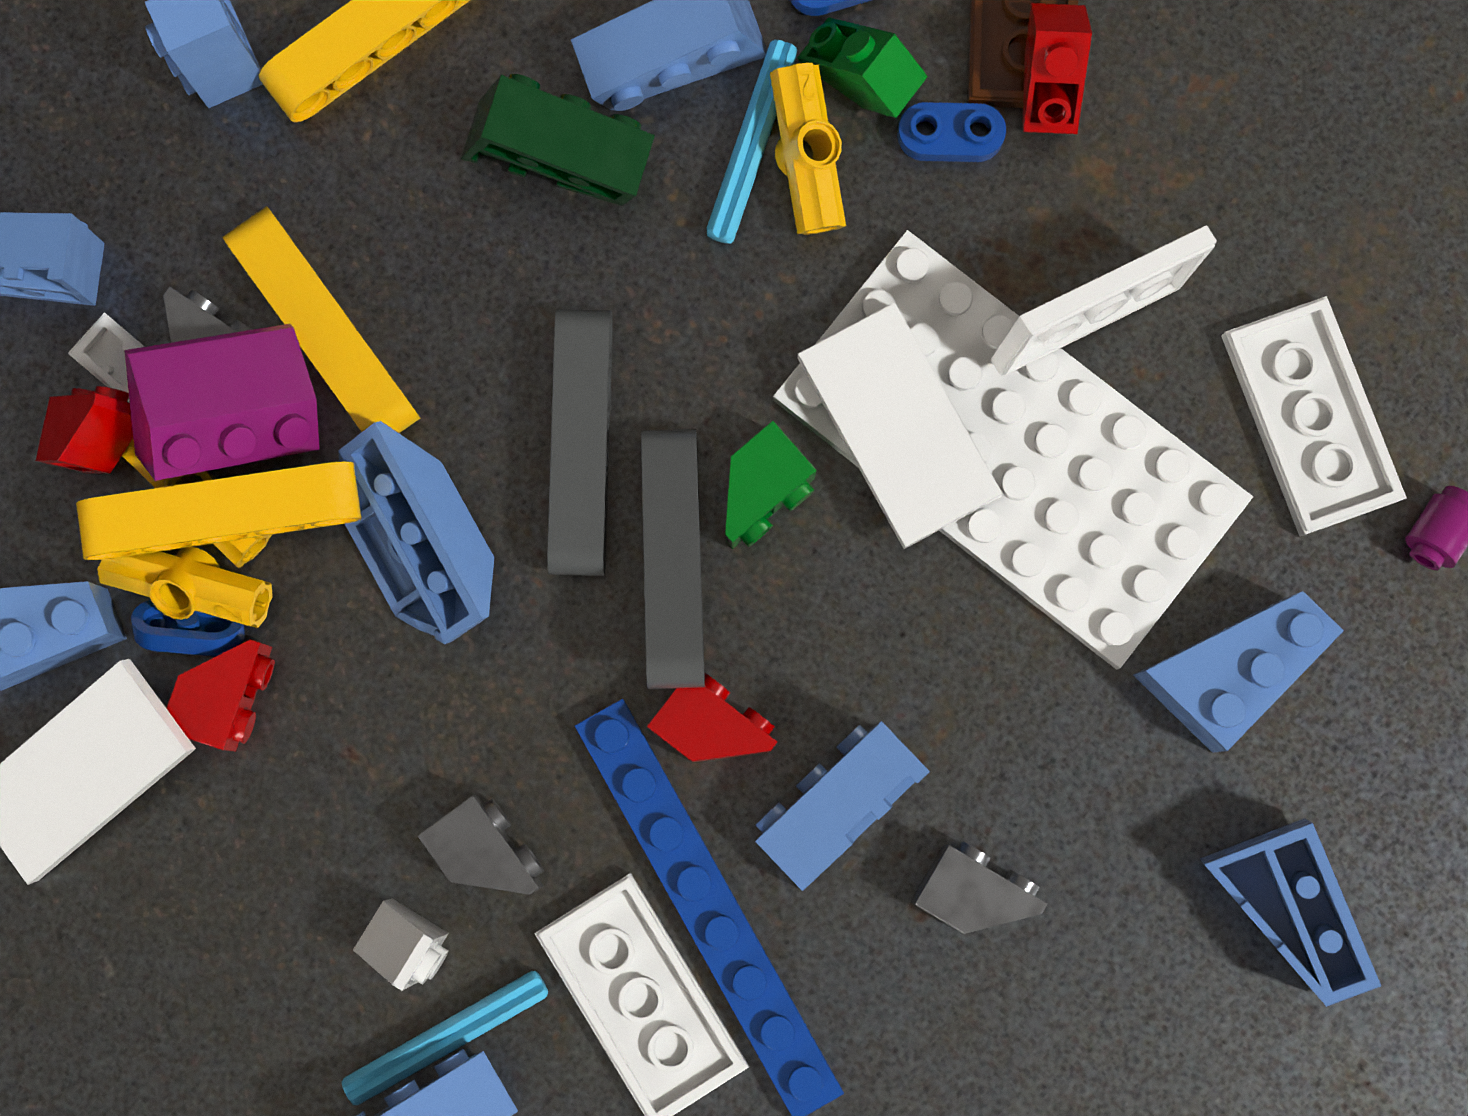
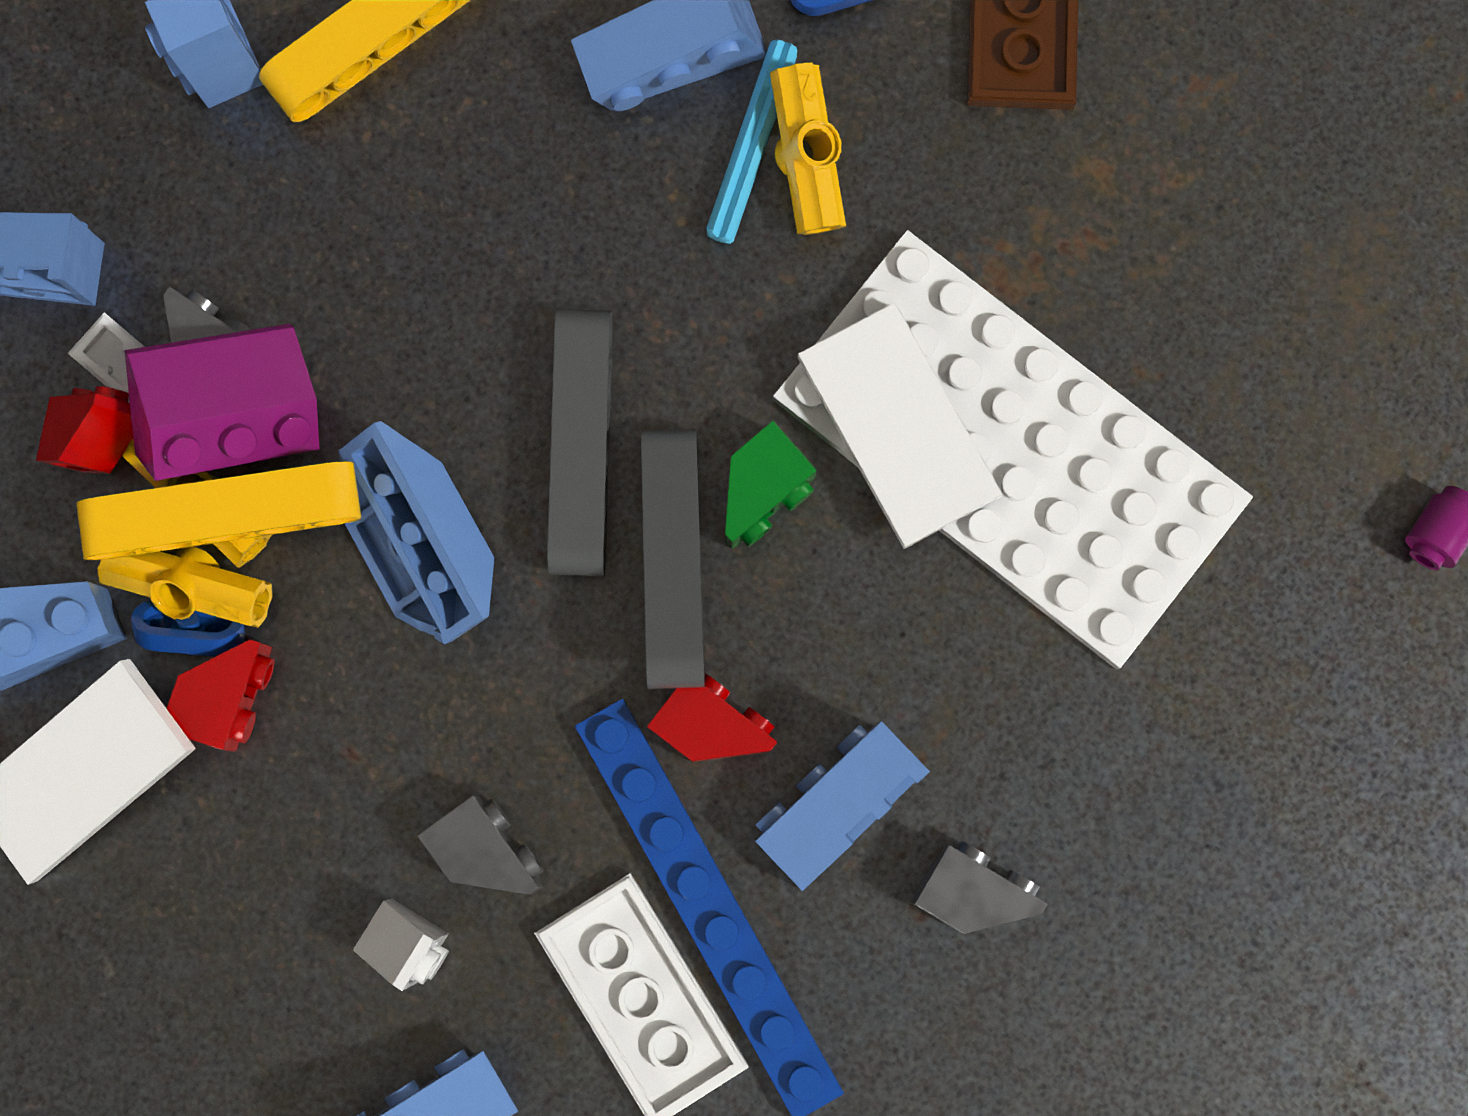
yellow beam [222,206,420,433] -> none
medium azure axle [341,971,548,1105] -> none
dark green wedge [461,74,655,206] -> none
green slope [797,17,928,118] -> none
blue plate [897,102,1006,162] -> none
white tile [991,225,1217,375] -> none
red slope [1023,3,1092,134] -> none
medium blue wedge [1133,591,1344,753] -> none
medium blue wedge [1200,818,1381,1007] -> none
white tile [1221,296,1407,537] -> none

